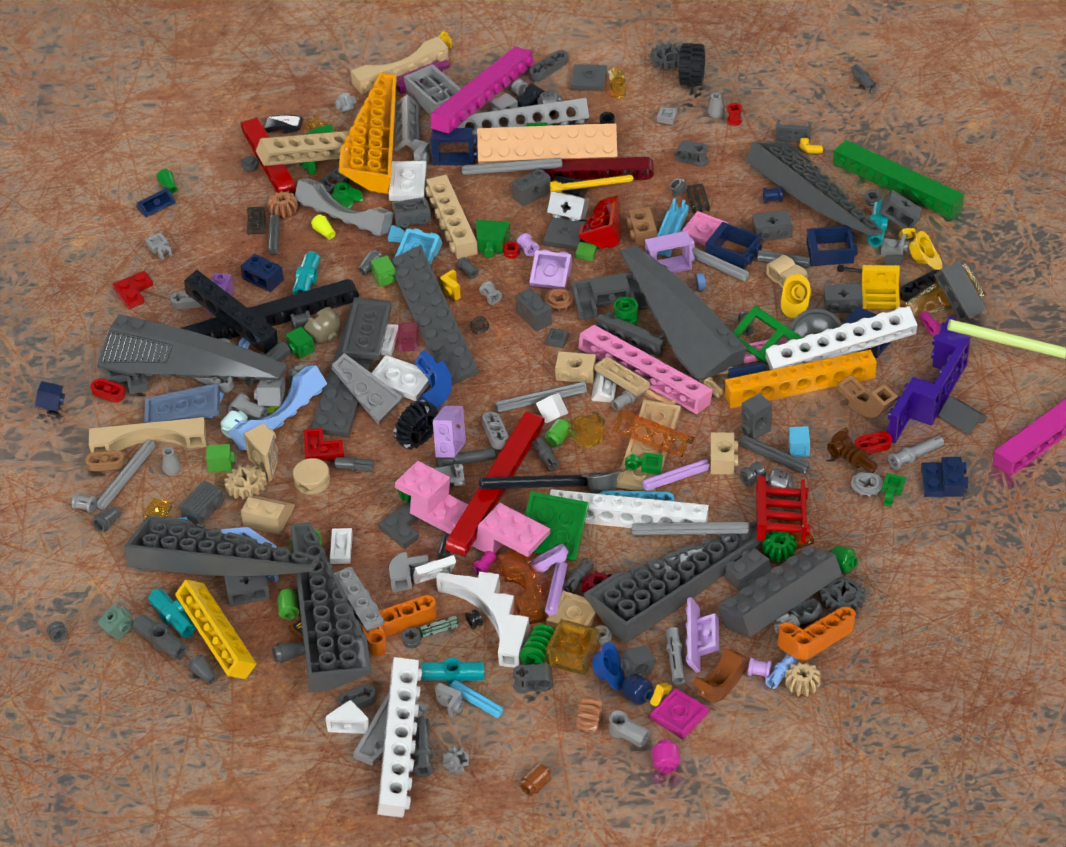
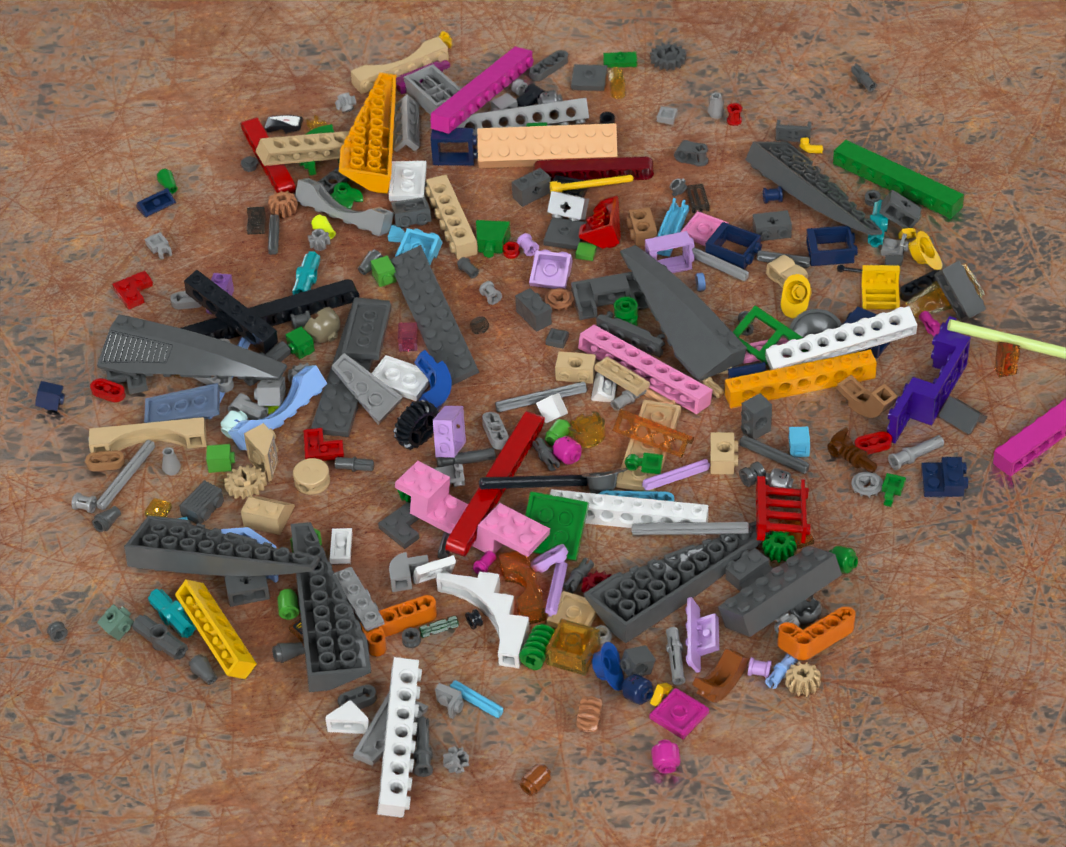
dark blue brick [241,254,284,292] -> none
white plate [381,324,400,356] -> none
light grey bracket [412,139,430,162] -> none
teal piece [421,658,485,685] -> none
yellow bracket [440,269,461,301] -> none
light grey axle [462,158,562,175] -> none
dark grey piece [513,663,553,692] -> none
light grey piece [608,710,650,747] -> none
black tyre [679,43,705,86] -> none
dark grey gear [821,575,866,613] -> none
dark grey brick [823,284,863,313] -> none
none -> light grey gear [308,229,331,251]
none -> dark pink head [553,436,582,465]
none -> green plate [603,52,637,68]
none -> clear orange slope [994,342,1020,378]

